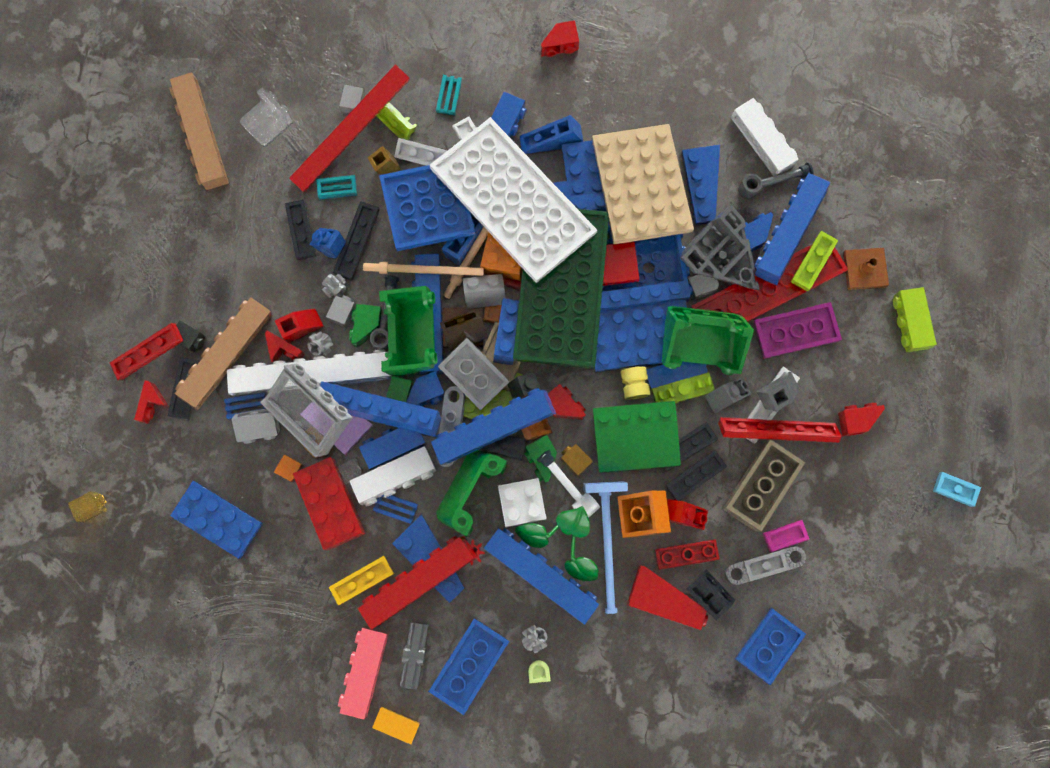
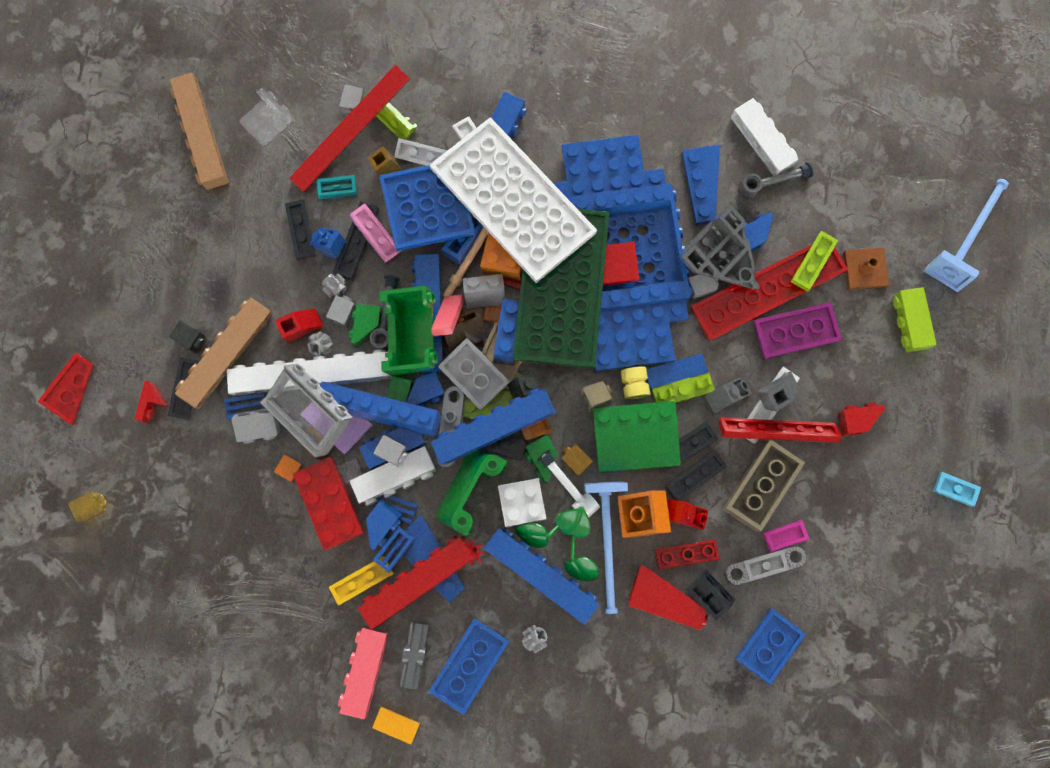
red tile [110,323,183,380] -> none
blue plate [170,481,263,559] -> none
red slope [265,330,305,362] -> none
light nougat bar [363,262,484,276] -> none
teal tile [436,75,462,116] -> none
blue slope [520,115,583,154] -> none
yellowish green tile [528,660,550,683] -> none
red slope [541,20,579,57] -> none
red slope [548,384,586,420] -> none
tan plate [592,124,694,244] -> none
green windscreen [662,306,754,375] -> none
blue brick [754,173,830,285] -> none
none -> red wing [37,353,94,425]
none -> bright pink tile [349,204,401,263]
none -> blue slope [366,500,402,550]
none -> blue tile [373,526,415,573]
none -> light grey brick [374,435,408,467]
none -> coral tile [431,295,465,336]
none -> dark tan slope [580,381,613,413]
none -> light blue tile [924,179,1009,292]

